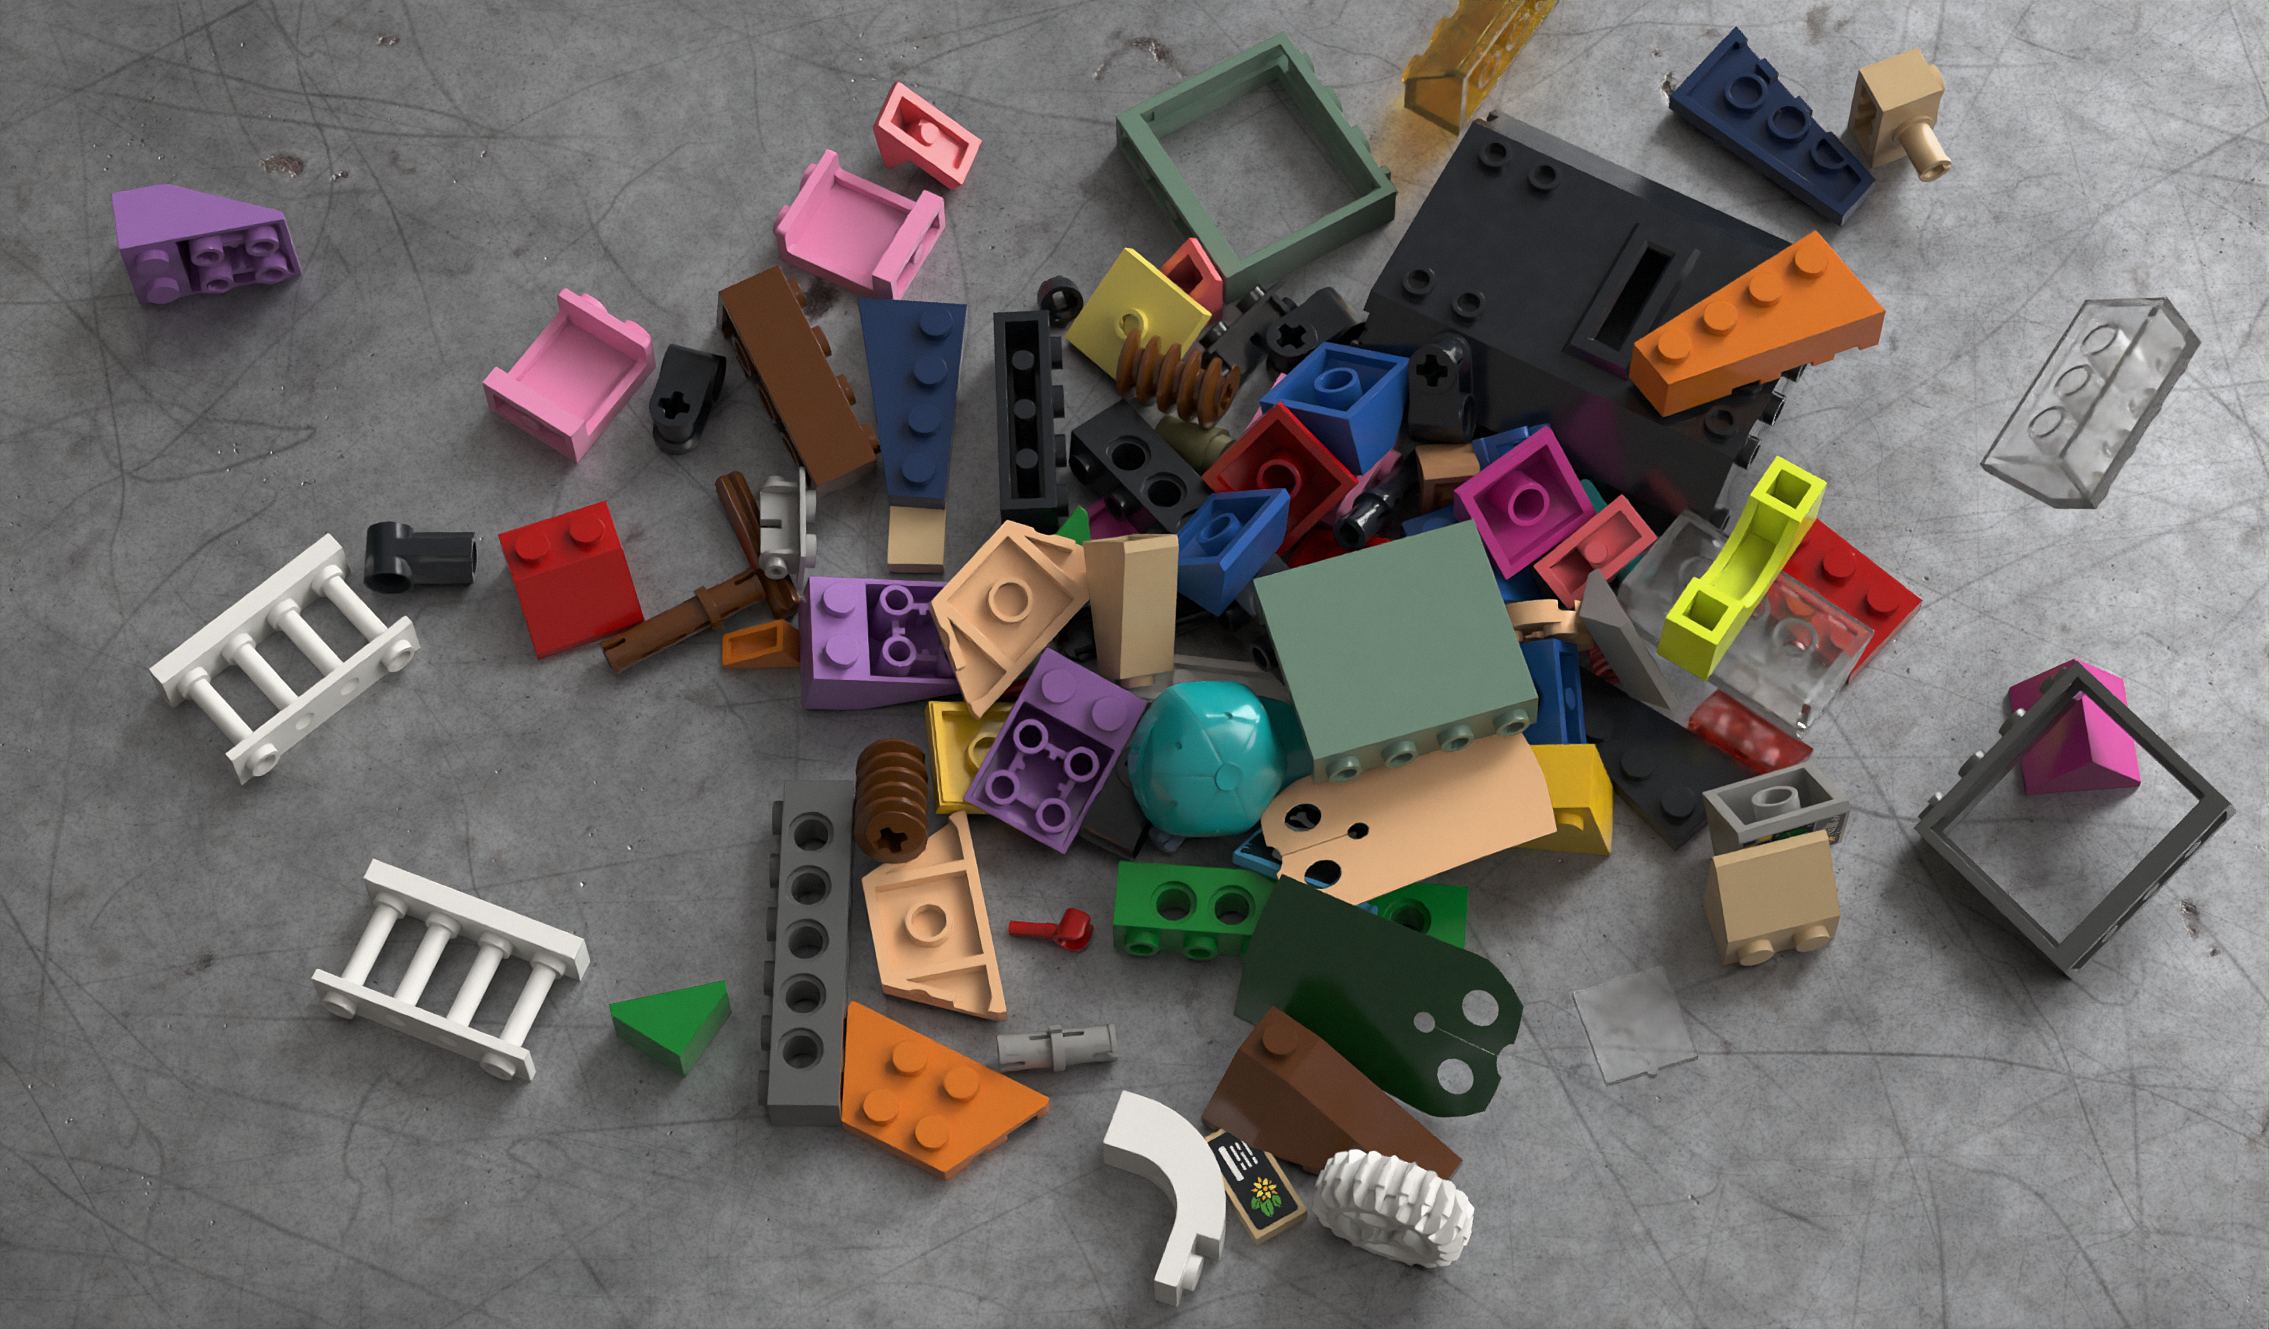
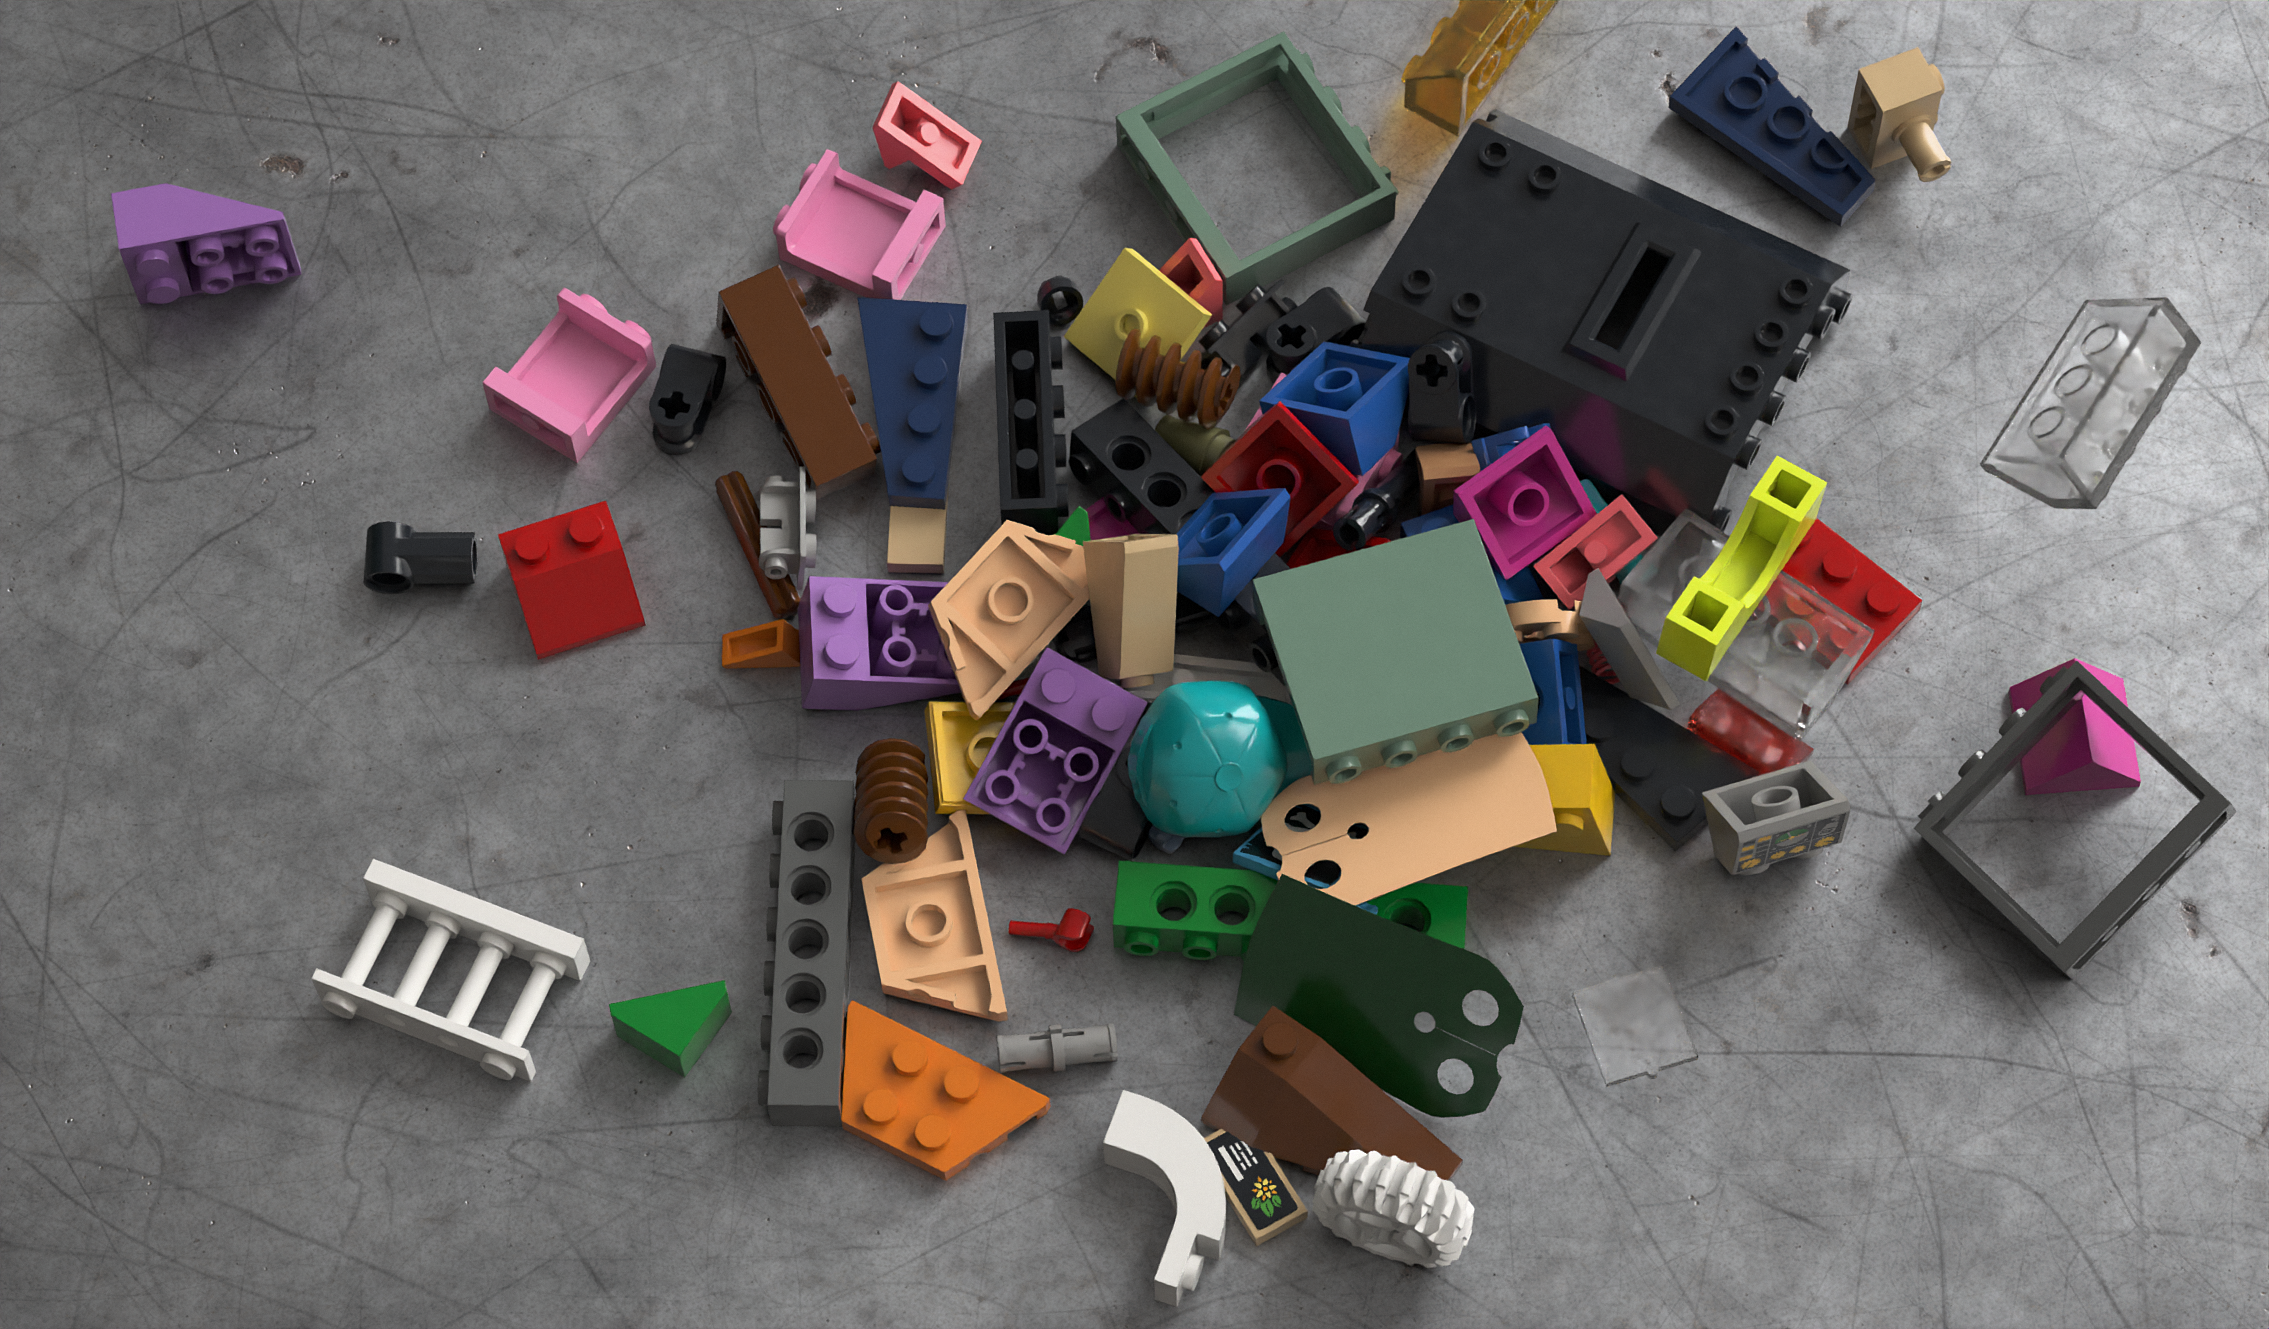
white fence [149,533,420,785] -> none
reddish brown pin [599,567,767,676] -> none
orange wedge [1629,230,1886,417] -> none
tan slope [1702,829,1841,966] -> none

